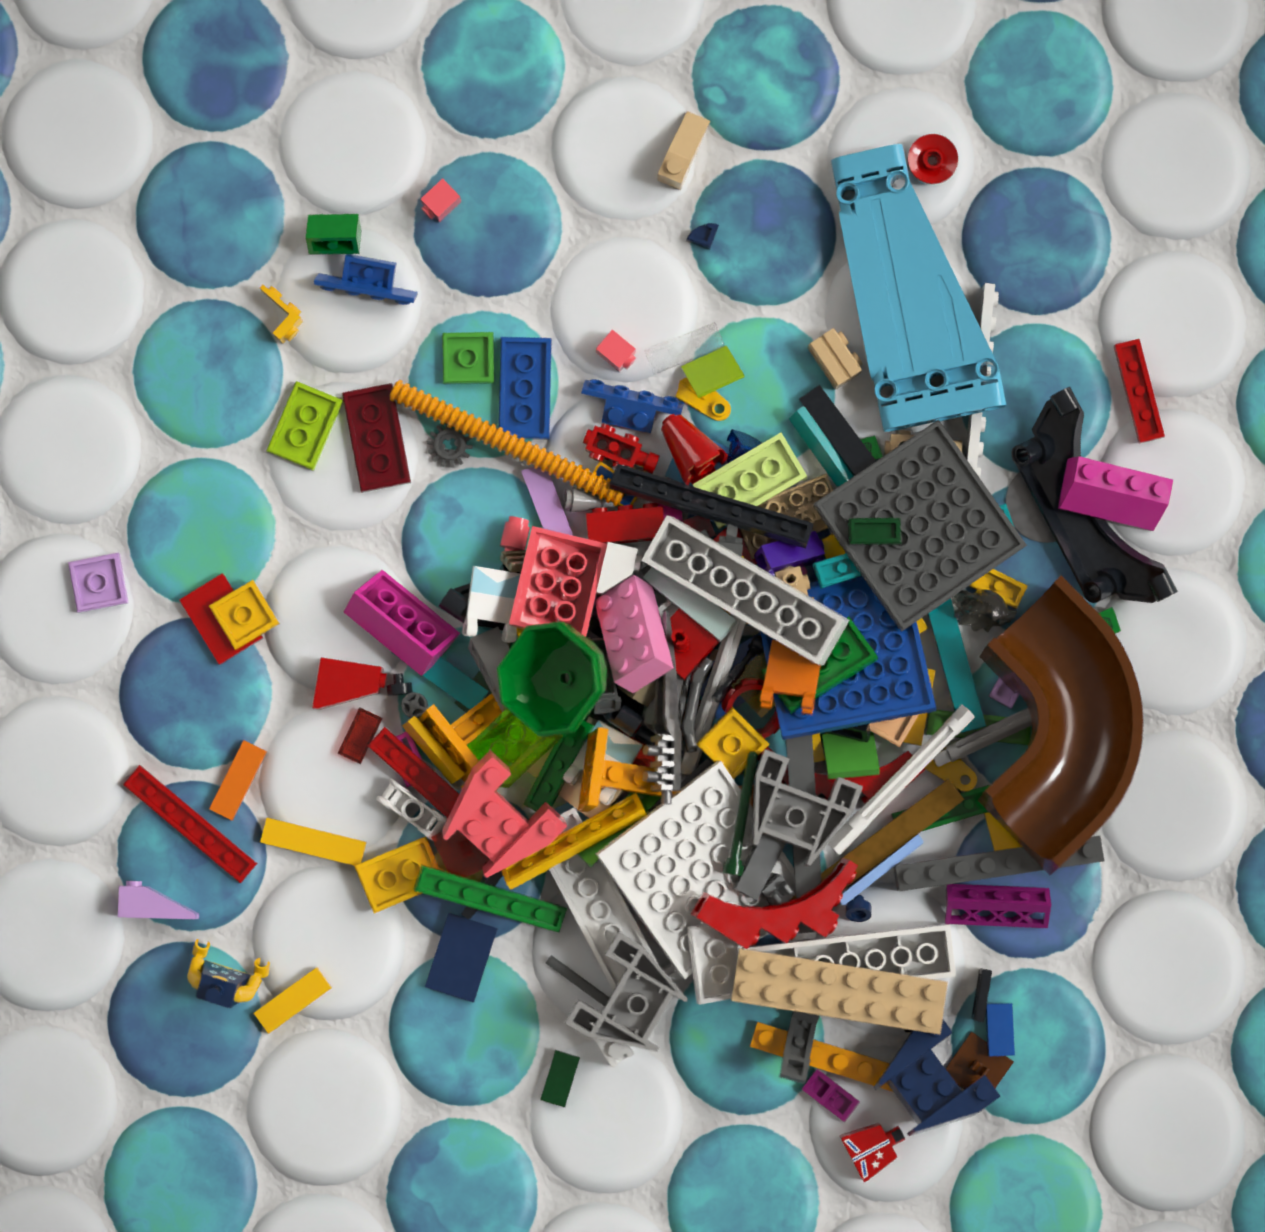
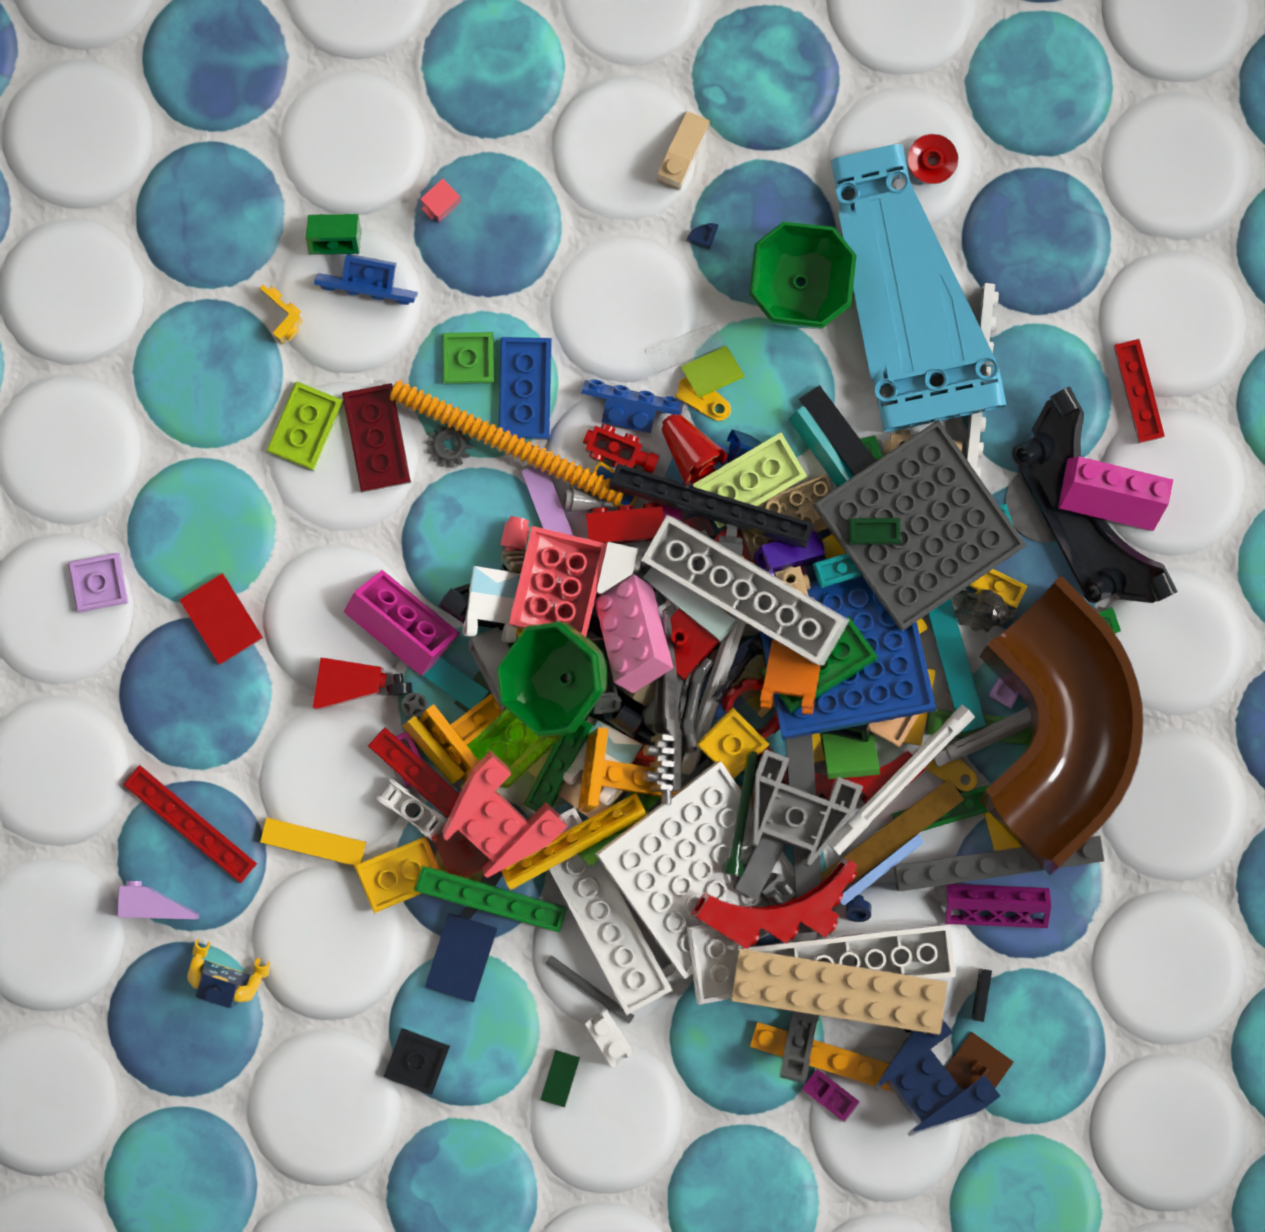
yellow tile [209,580,280,650] -> none
orange tile [209,740,268,821] -> none
yellow tile [254,967,332,1034] -> none
clear red tile [337,707,383,764] -> none
light grey wedge [565,931,688,1052] -> none
coral brick [596,330,636,372] -> none
tan brick [807,328,863,390] -> none
red torso [840,1123,906,1182] -> none
blue tile [986,1003,1015,1056] -> none
none -> black tile [384,1028,451,1095]
none -> green rock [749,221,857,329]

